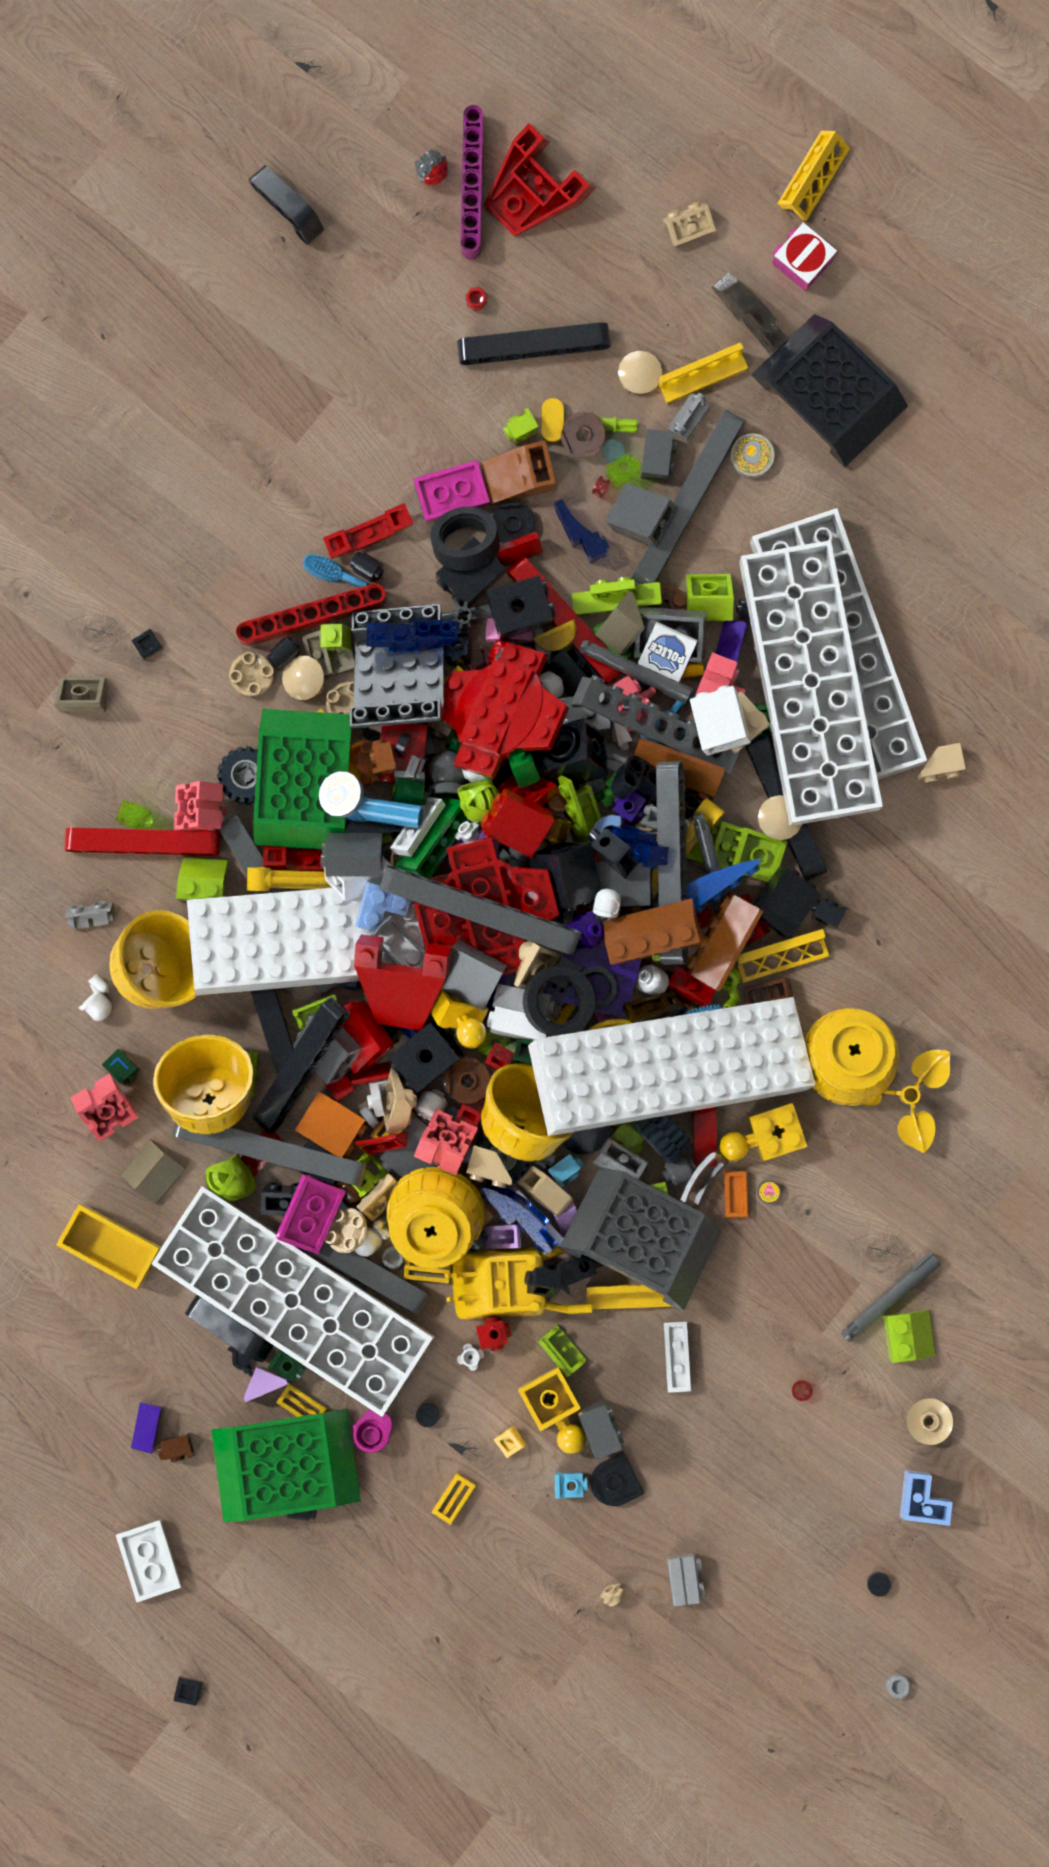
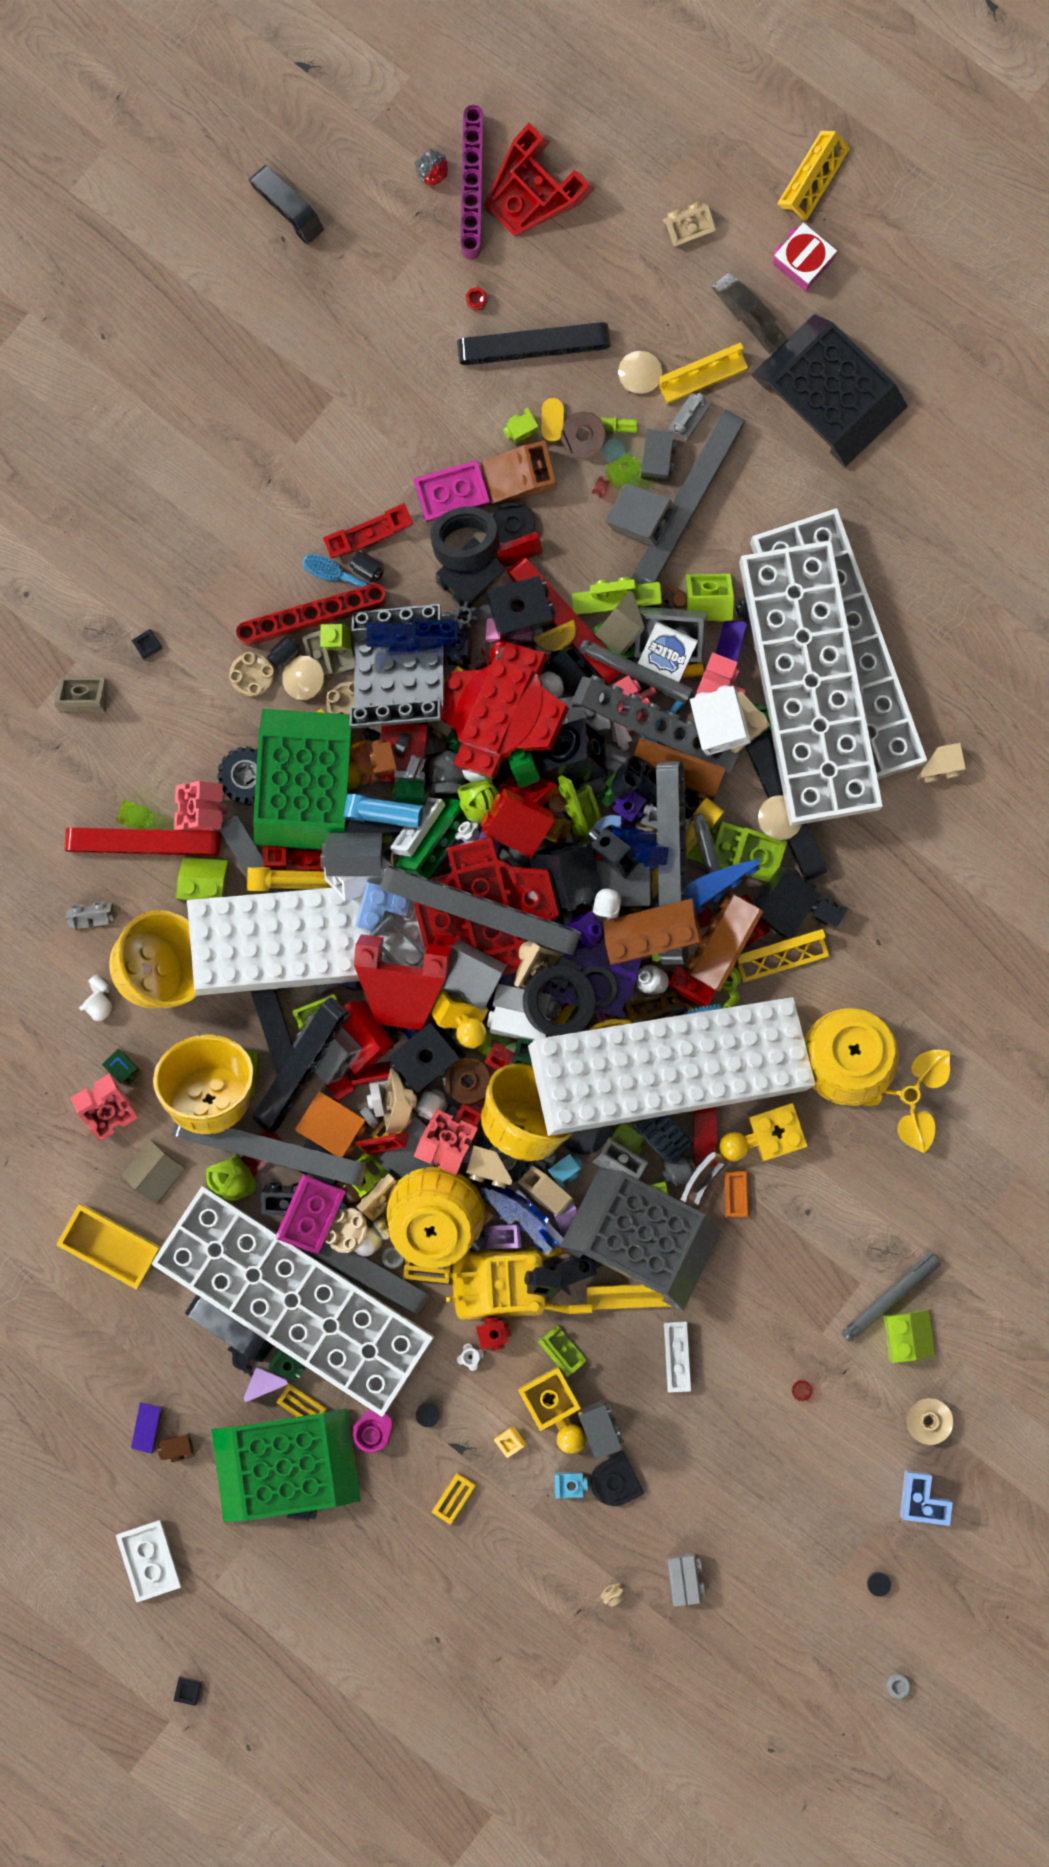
tile [319,771,364,818] -> none
clear blue slope [554,499,609,564] -> none
tile [730,433,775,478] -> none
reddish brown slope [743,977,794,1005] -> none
tile [757,1180,781,1204] -> none

